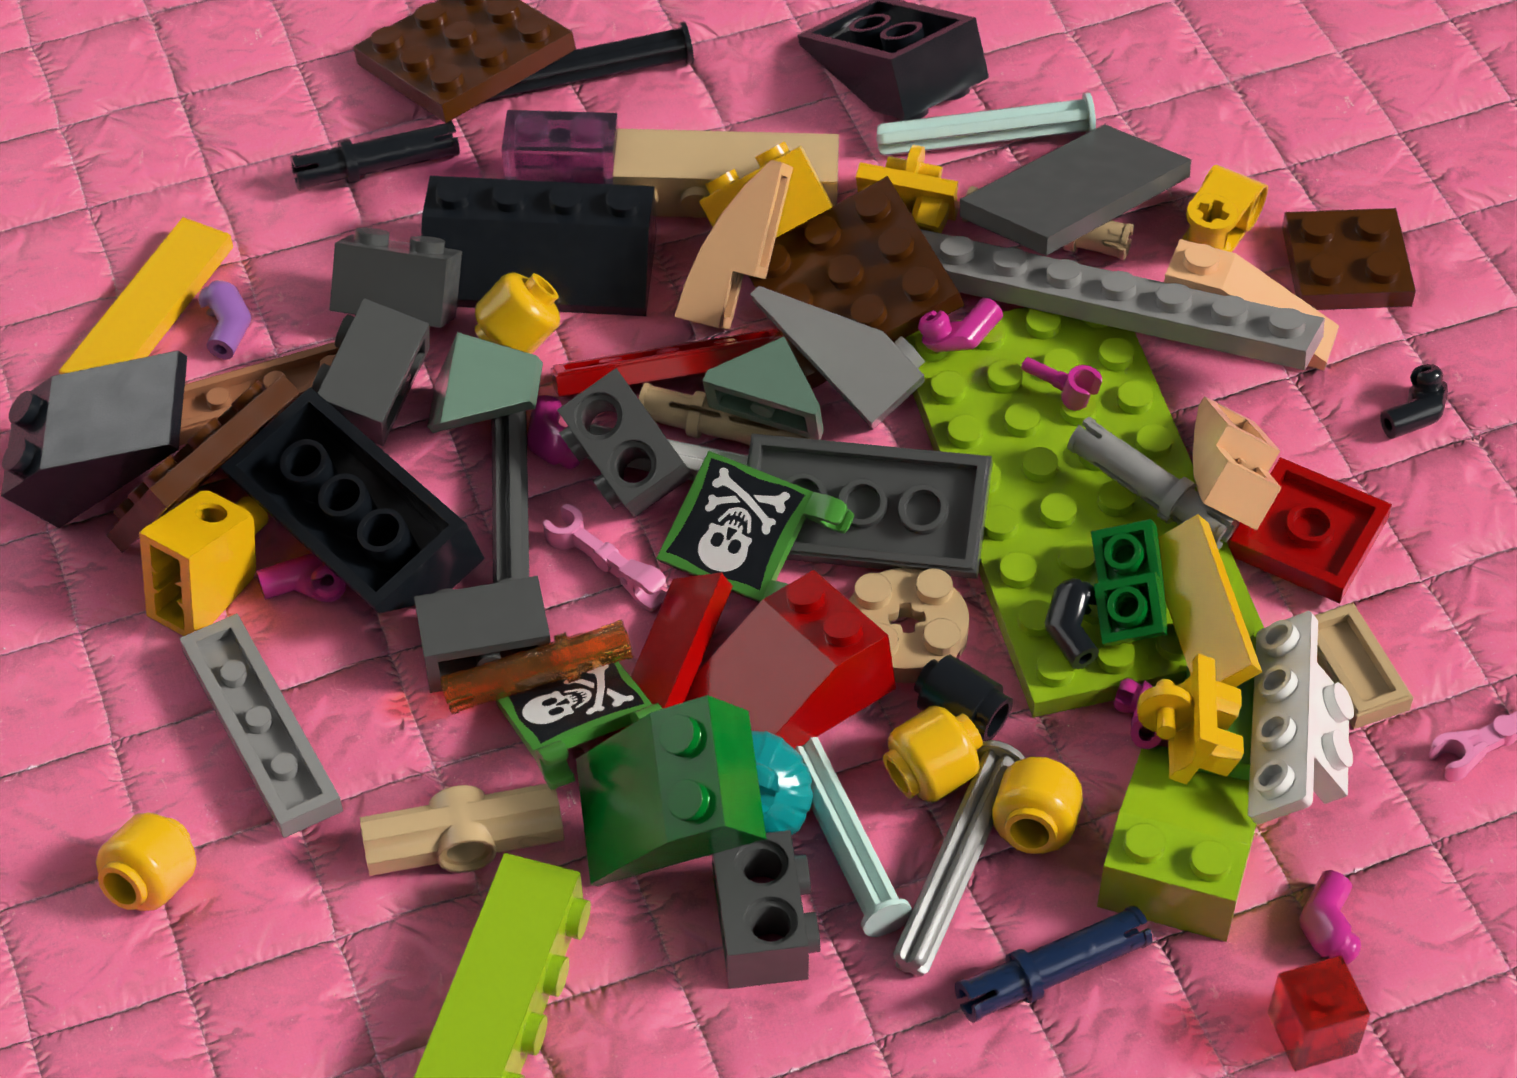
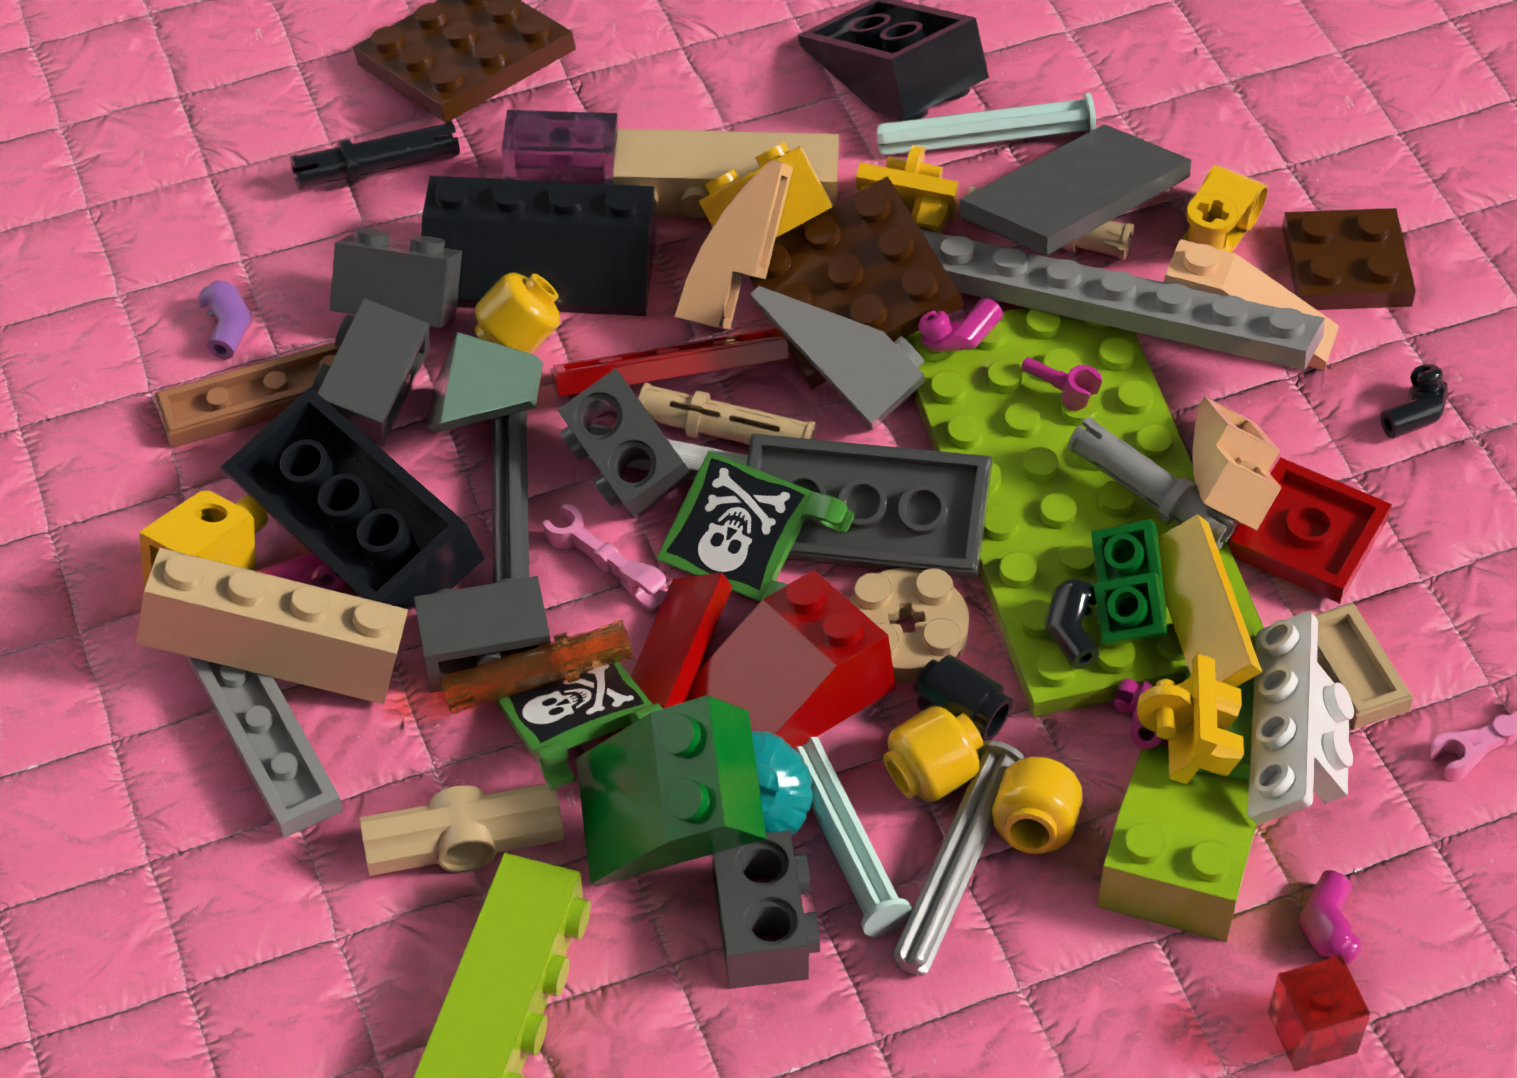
slope [1,351,187,528] -> none
yellow tile [59,217,233,374] -> none
yellow head [96,812,197,911] -> none
reddish brown plate [106,374,300,553] -> none
black axle [489,21,694,100] -> none
dark pink arm [527,395,580,469] -> none
sand green slope [703,337,824,440] -> none
dark blue pin [955,905,1152,1023] -> none
none -> tan brick [135,547,408,704]

